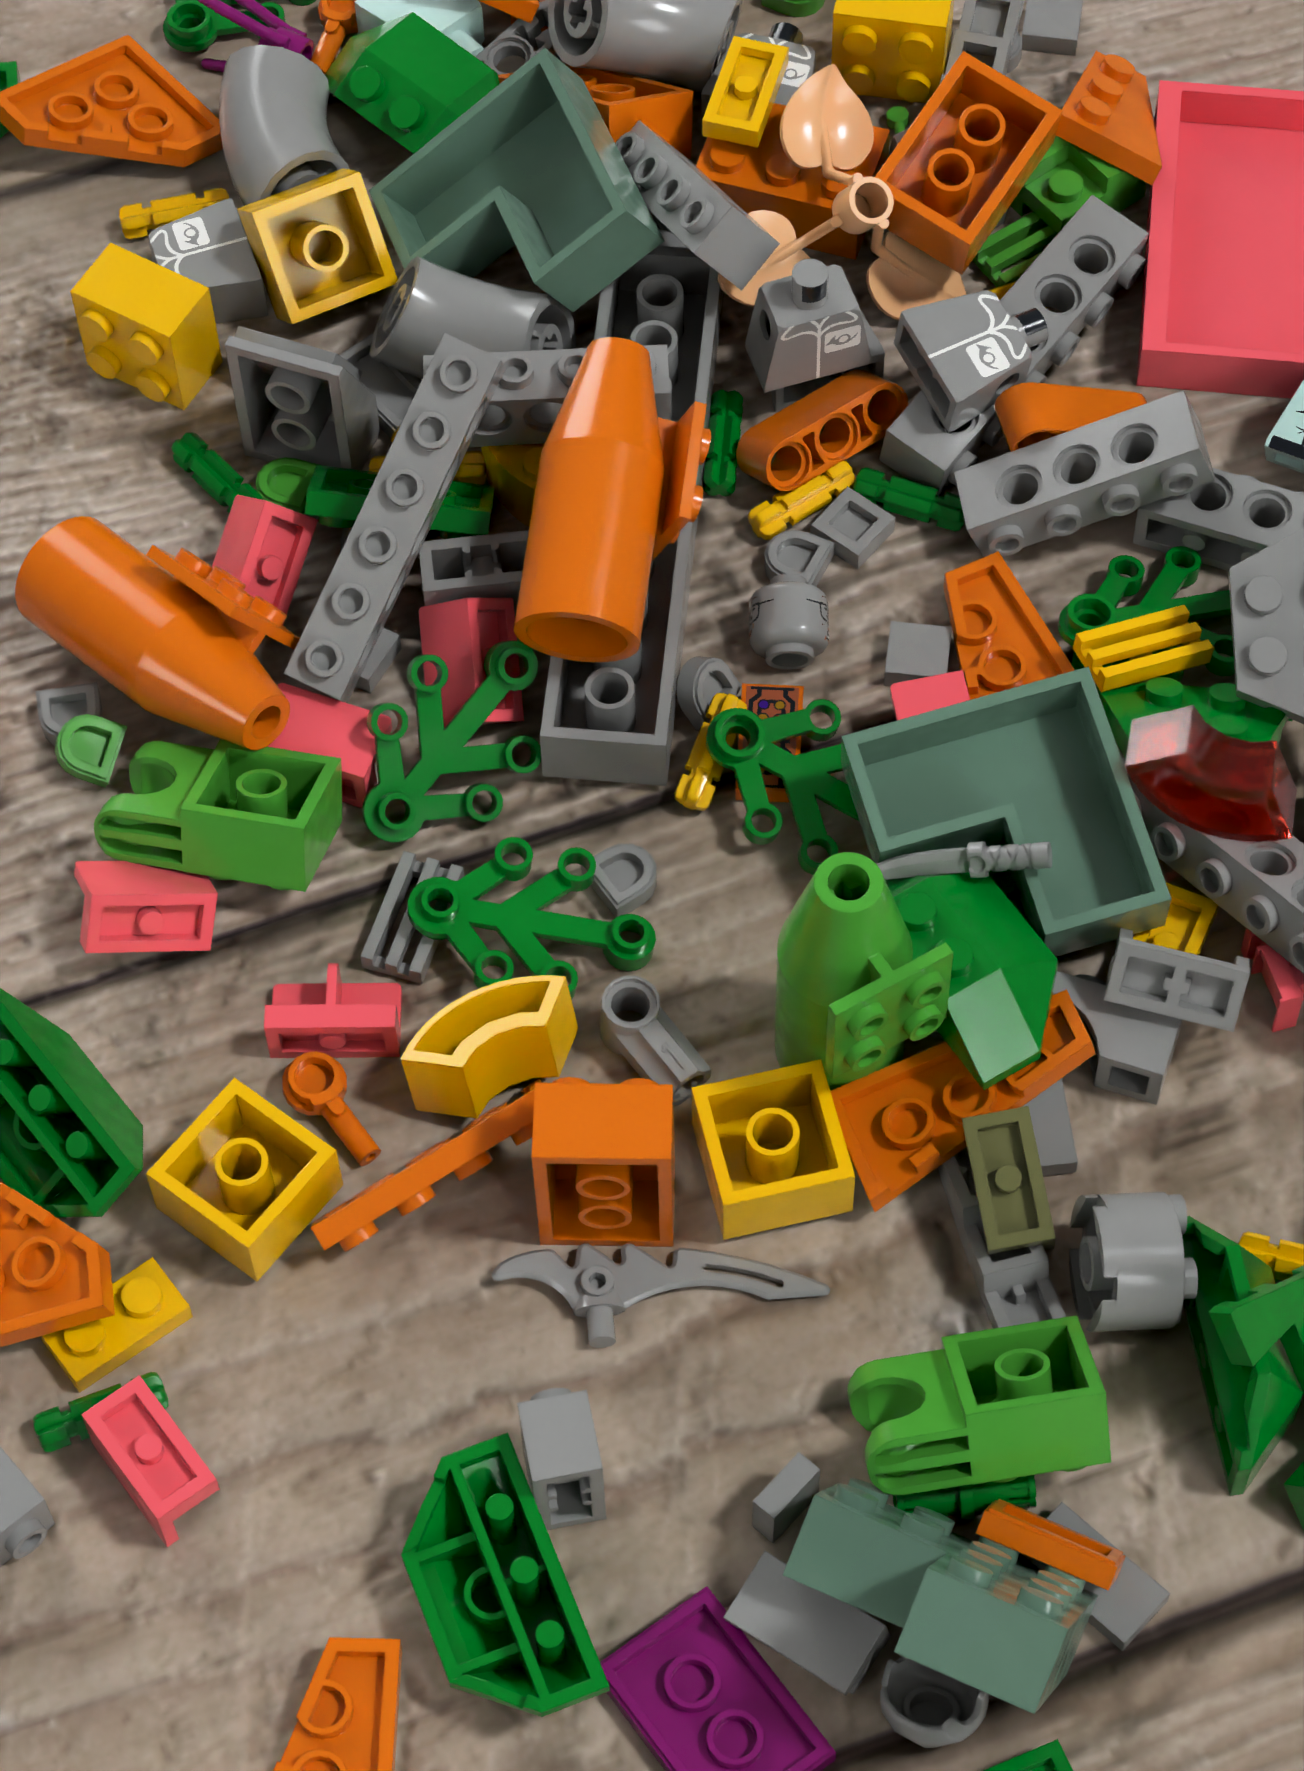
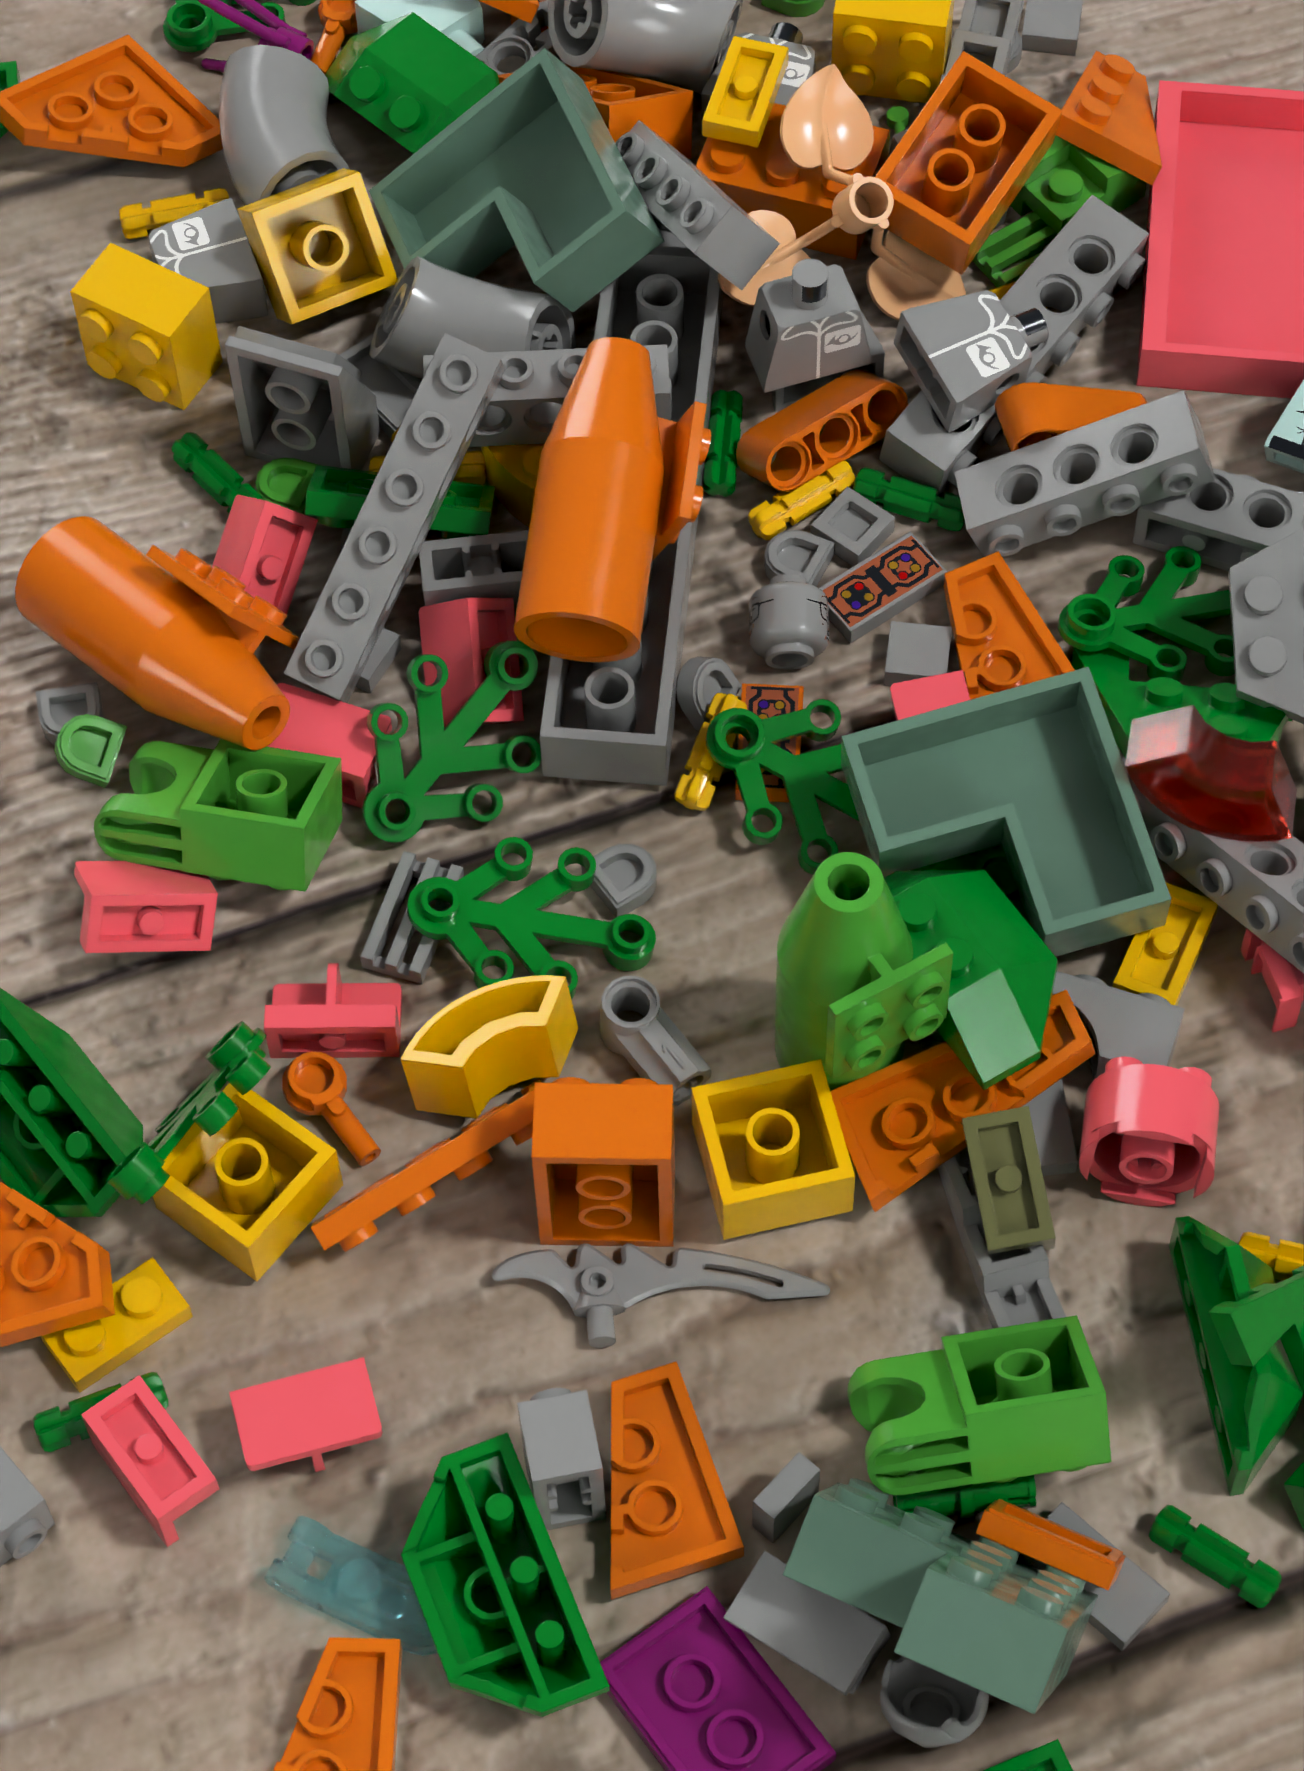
light grey piece [877,841,1052,880] -> none
light grey brick [1069,1192,1198,1332] -> none
yellow tile [1072,605,1214,692] -> none
light grey hinge [1104,927,1250,1032] -> none
none -> green plant [106,1021,271,1205]
none -> coral panel [229,1357,383,1472]
none -> clear light blue plate [264,1516,437,1656]
none -> orange wing [610,1361,744,1600]
none -> tile [819,531,948,643]
none -> coral brick [1079,1056,1219,1207]
none -> green axle [1149,1505,1282,1608]

